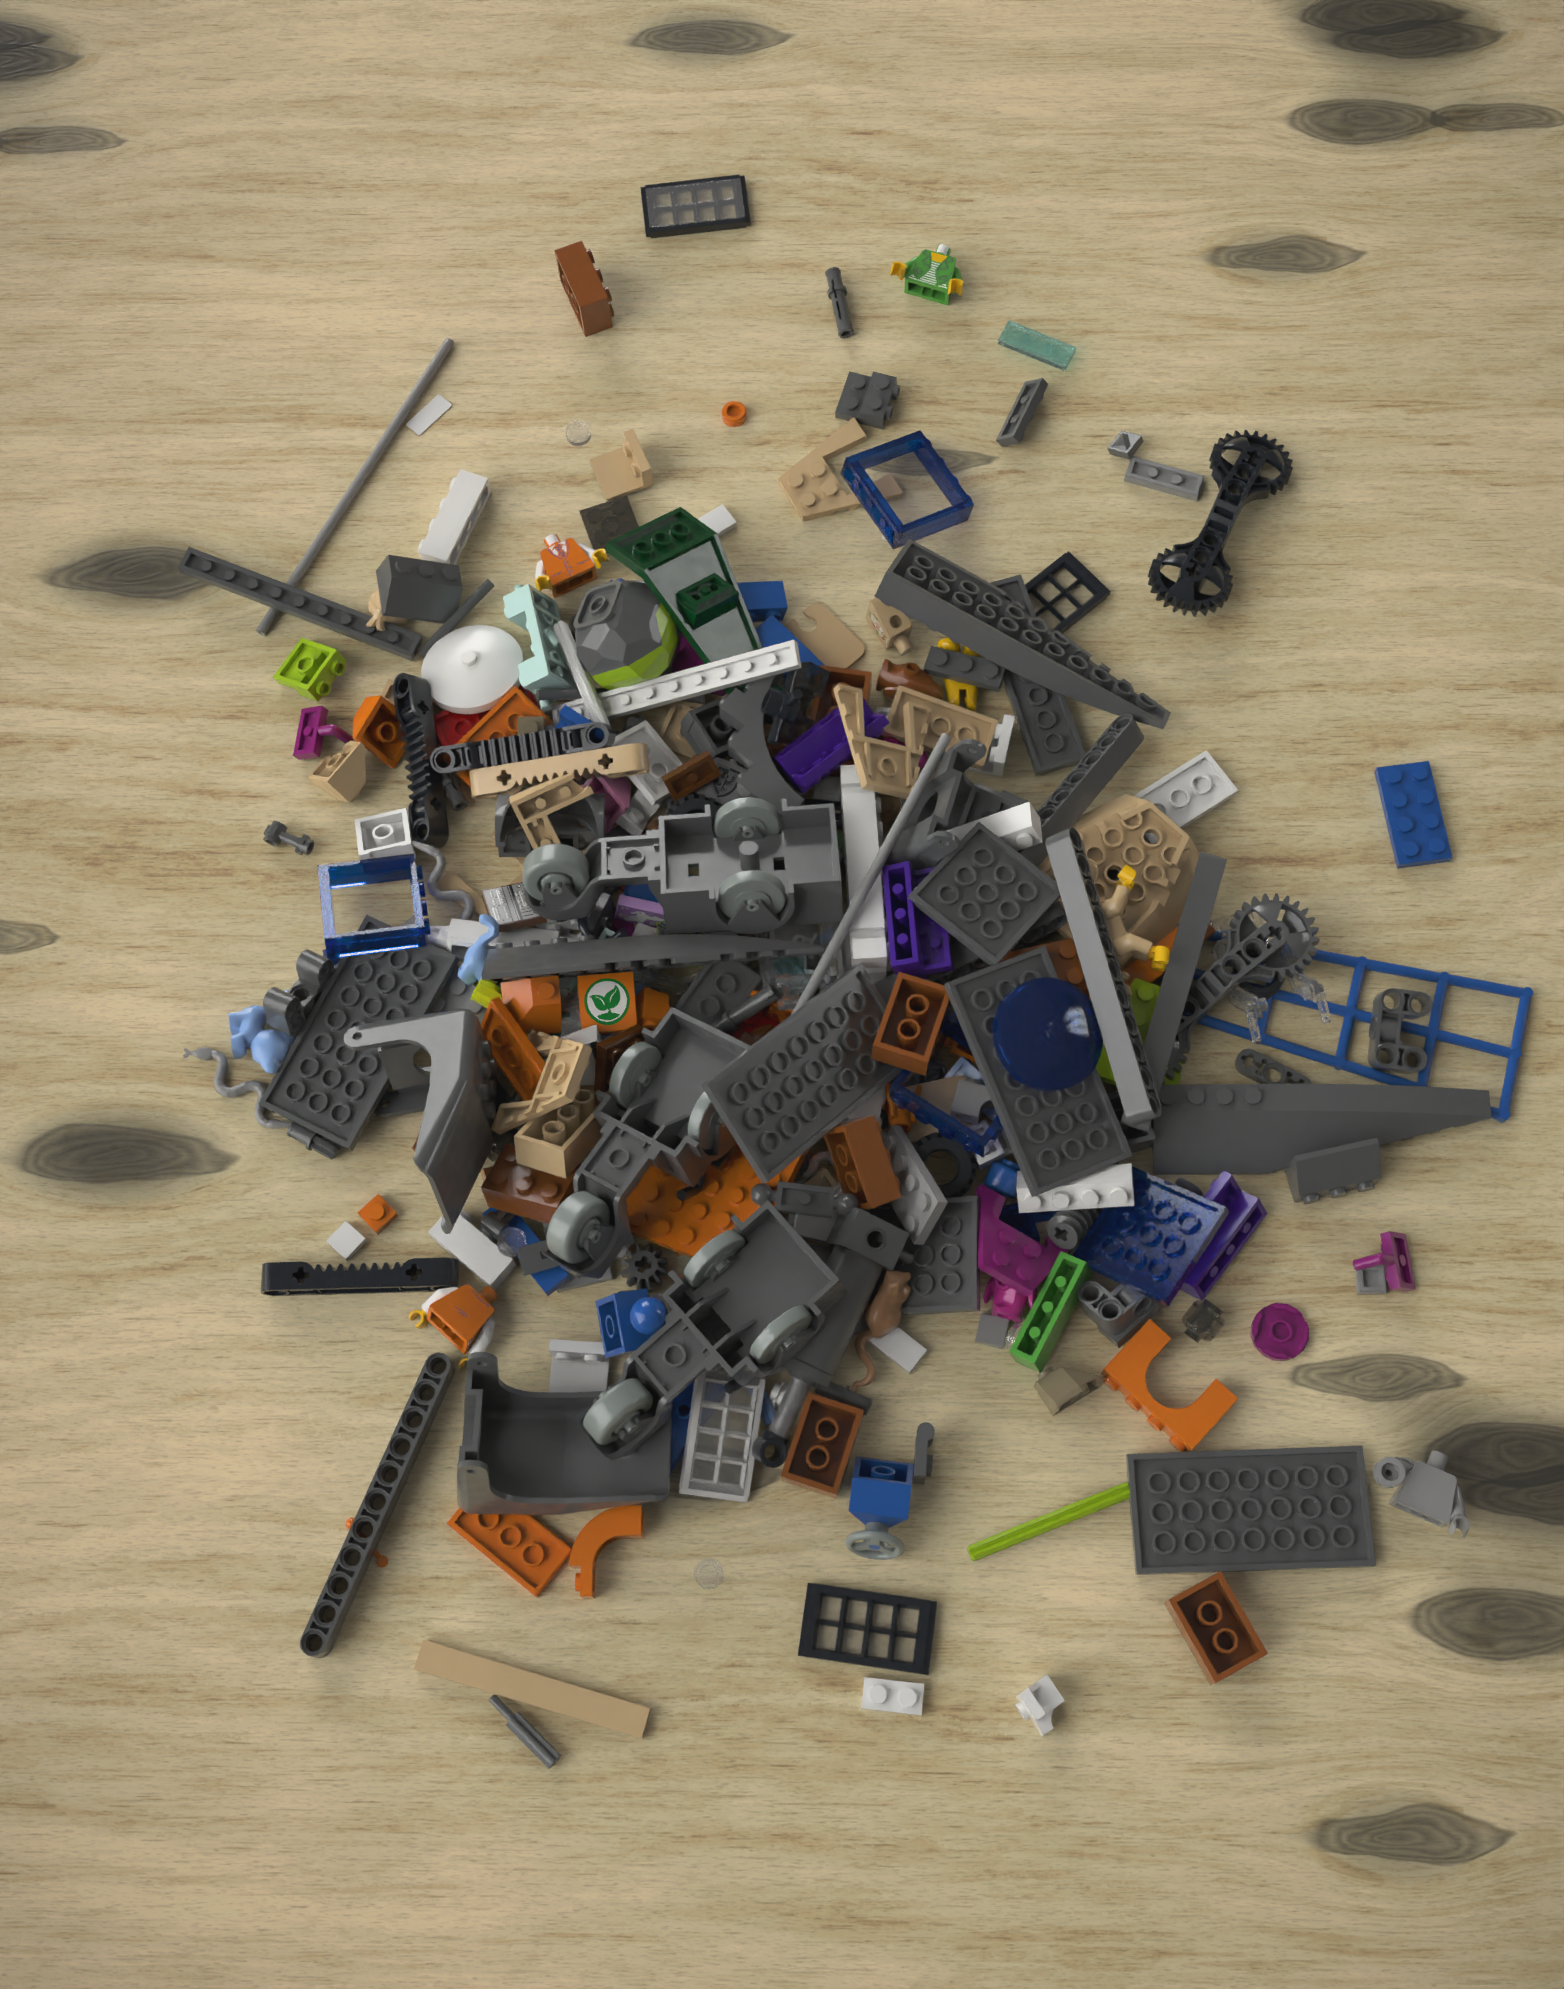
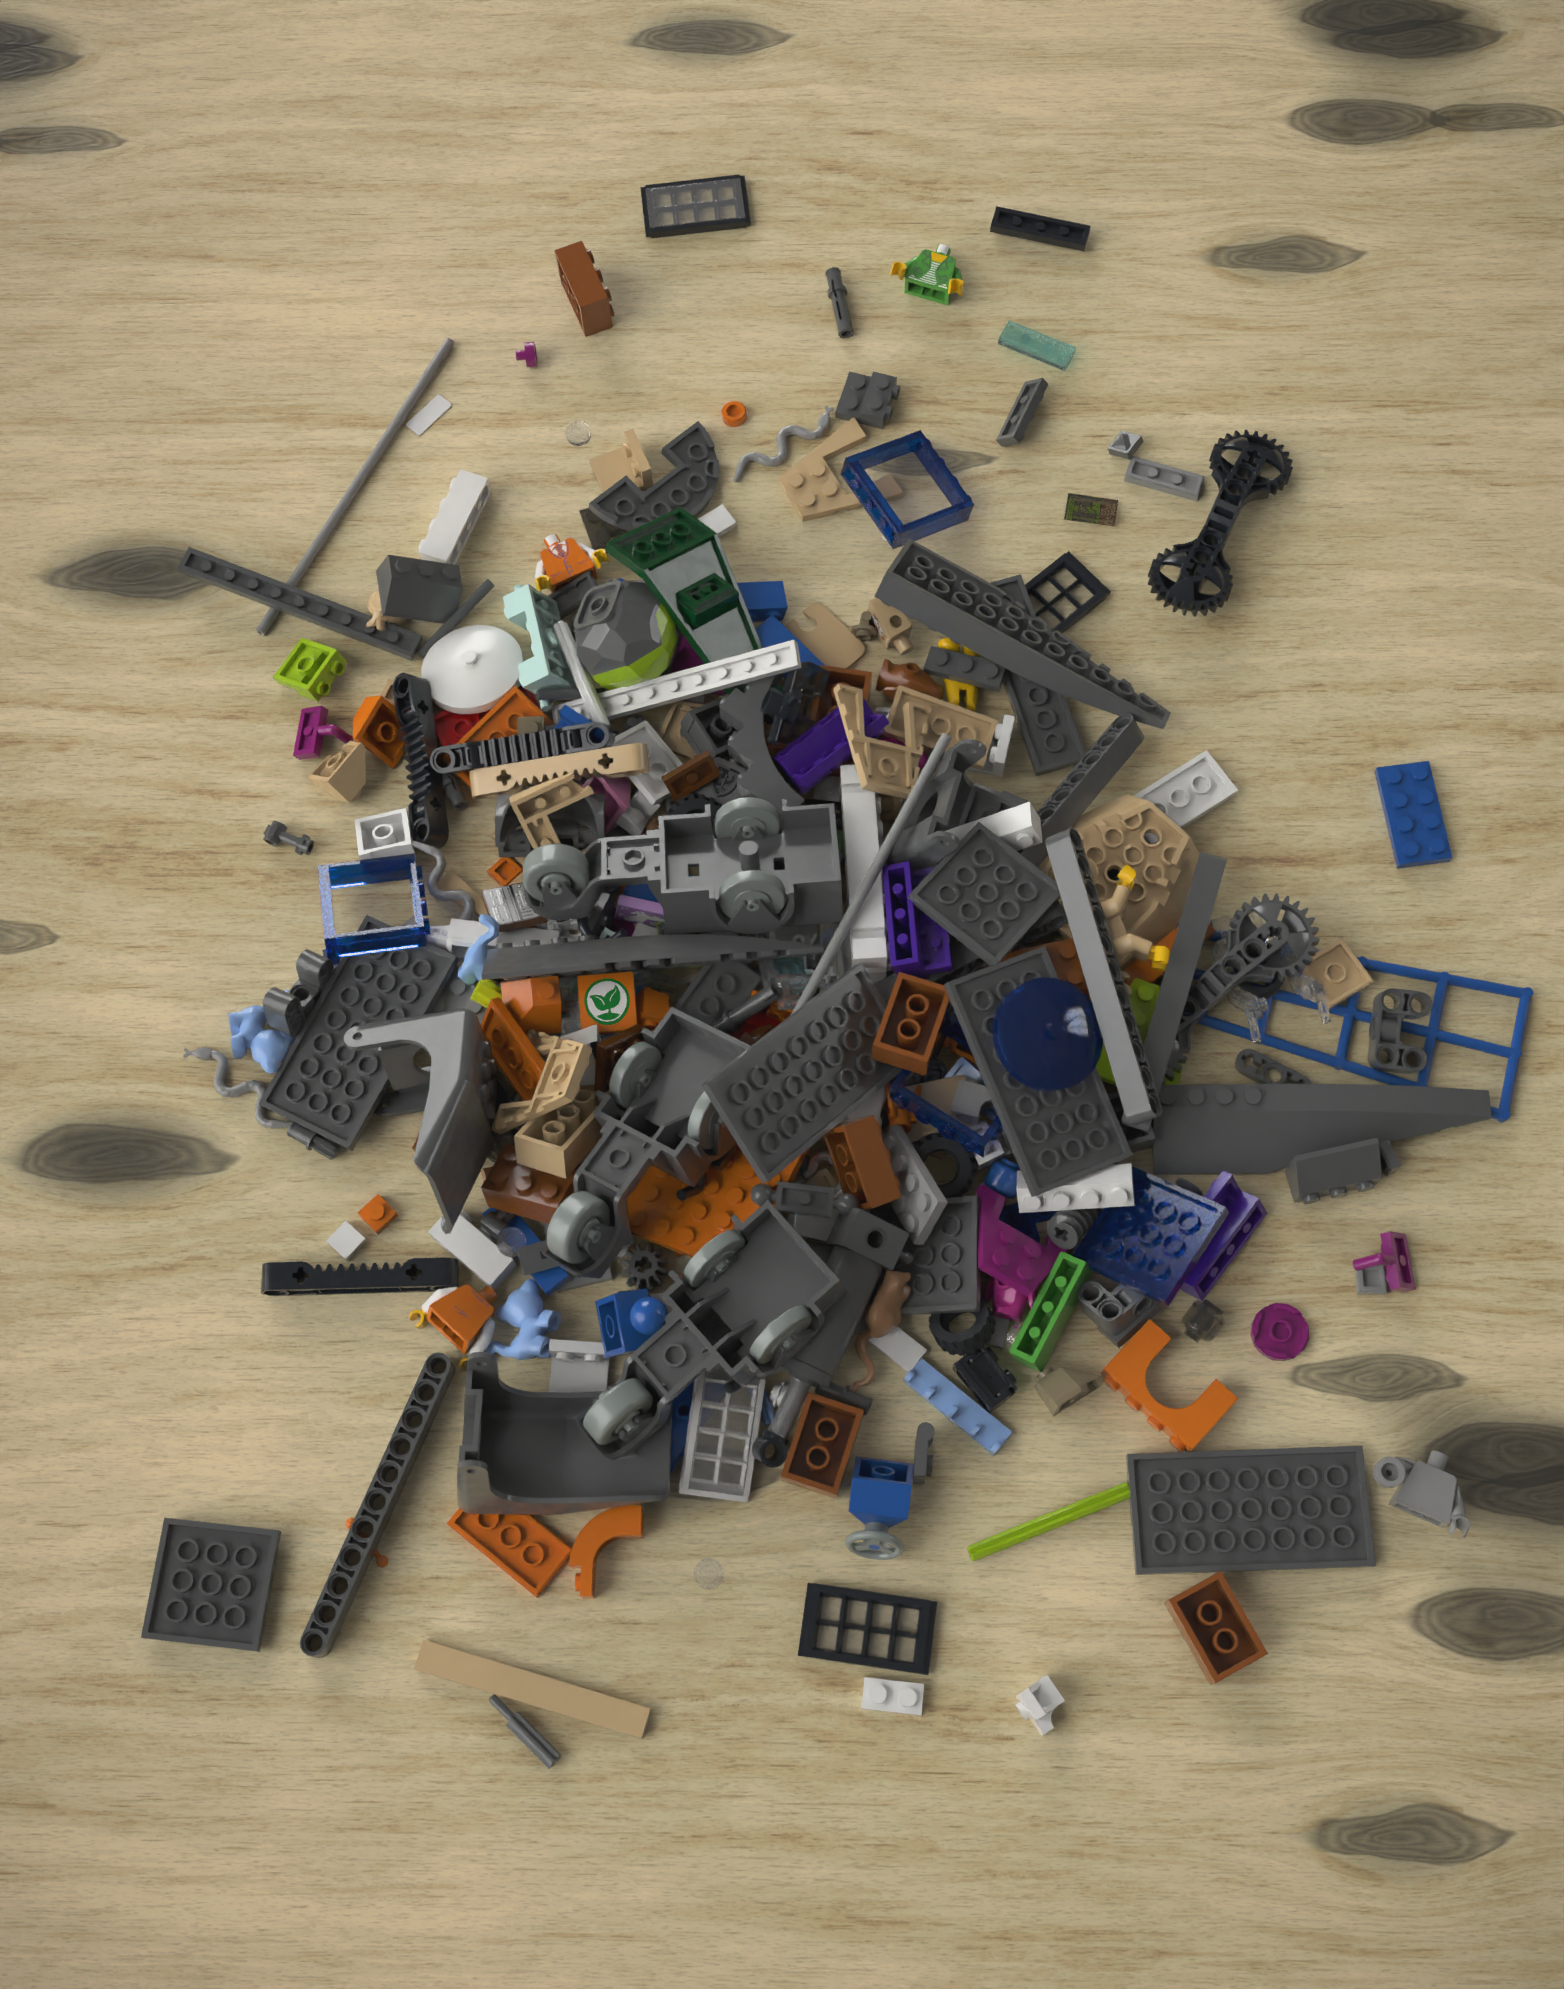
none -> dark grey plate [141,1518,281,1652]
none -> light blue animal [485,1279,561,1360]
none -> orange tile [487,857,523,886]
none -> magenta tile [516,341,537,368]
none -> dark grey plate [548,571,598,619]
none -> dark grey plate [588,421,719,531]
none -> light grey animal [733,406,834,483]
none -> dark tan plate [851,611,877,641]
none -> light blue hinge [903,1358,1012,1456]
none -> black tyre [928,1296,996,1356]
none -> black hinge [953,1346,1018,1413]
none -> black plate [990,206,1091,251]
none -> clear smoke tile [1064,493,1118,527]
none -> tan tile [1299,937,1374,1011]
none -> dark grey tile [1379,1141,1401,1176]

